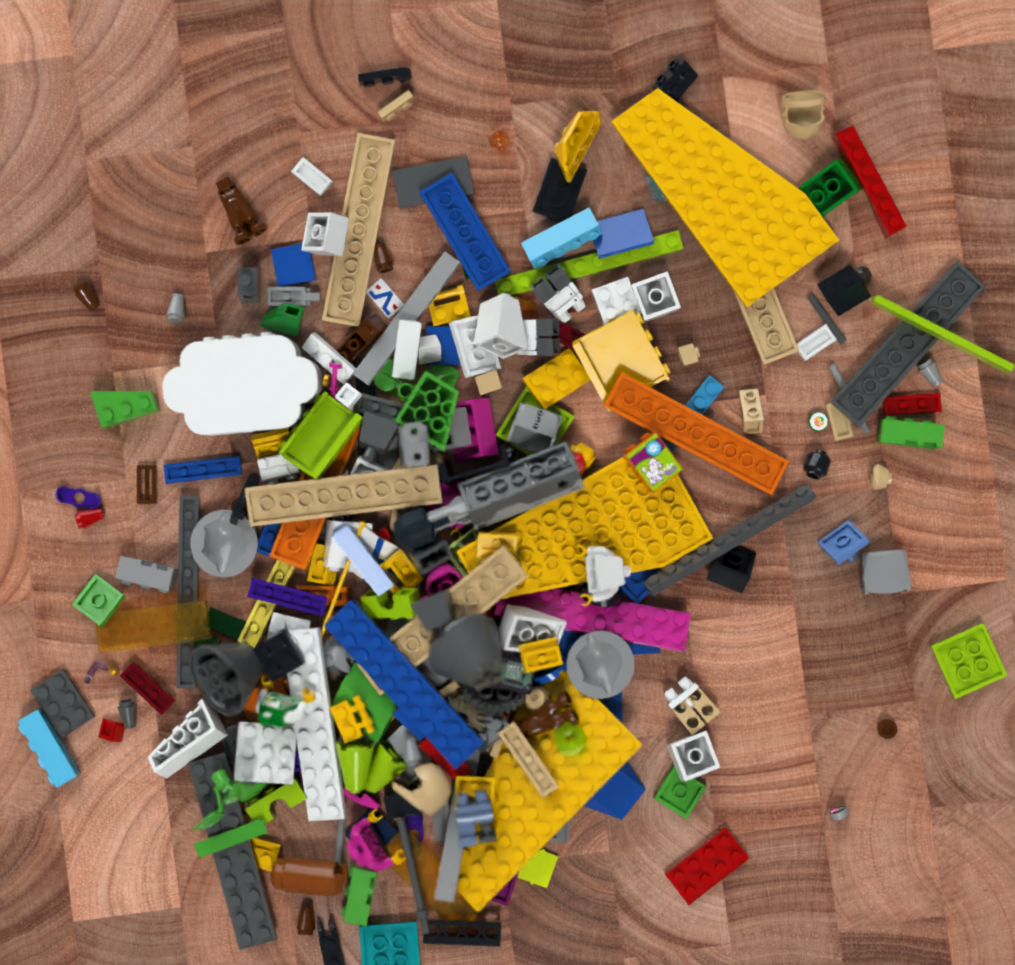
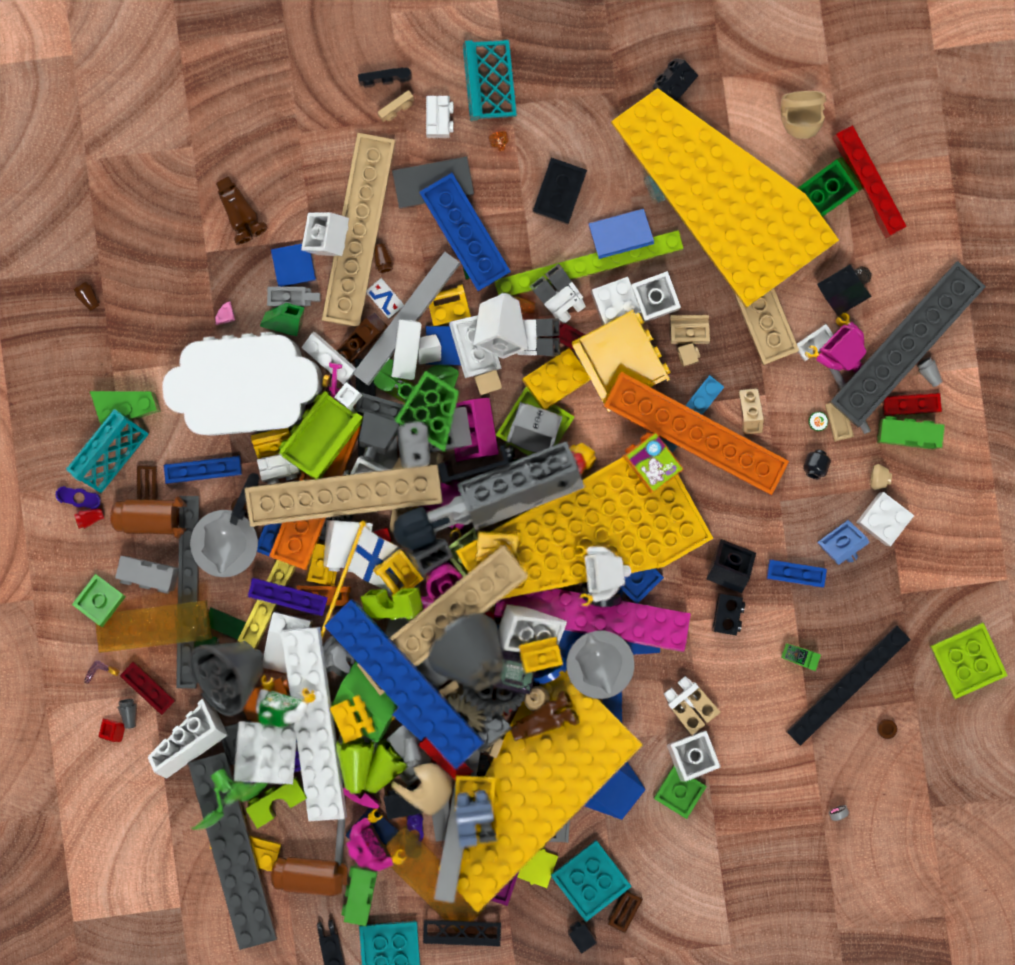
medium azure brick [18,708,81,788] -> none
dark grey plate [30,669,95,738] -> none
light grey cone [166,293,185,323] -> none
bright green sticker [194,818,268,858] -> none
dark grey torso [237,267,261,303] -> none
black plate [253,629,306,682] -> none
white tile [291,157,333,196] -> none
reddish brown cone [296,907,315,935] -> none
tile [331,524,394,596] -> none
dark grey bar [397,818,430,934] -> none
dark grey torso [411,589,456,637] -> none
tan plate [498,722,559,798] -> none
medium azure brick [521,208,602,269] -> none
yellow wedge [554,111,602,183] -> none
clear neon green piece [554,724,586,756] -> none
dark grey plate [643,484,816,596] -> none
red plate [665,827,750,905] -> none
dark grey bar [807,294,847,345] -> none
light grey piece [860,549,911,595] -> none
lime tile [870,295,1015,373] -> none
none -> teal fence [66,409,149,493]
none -> dark orange piece [110,496,187,539]
none -> bright pink tile [215,302,235,325]
none -> white brick [426,96,454,138]
none -> teal fence [462,40,517,121]
none -> teal plate [551,840,632,922]
none -> black brick [568,920,597,954]
none -> reddish brown tile [608,890,643,933]
none -> tan plate [670,315,710,344]
none -> black brick [712,593,745,636]
none -> blue plate [766,560,827,588]
none -> leg [781,643,821,671]
none -> black plate [786,625,911,746]
none -> dark pink torso [805,313,866,373]
none -> white brick [856,492,914,546]

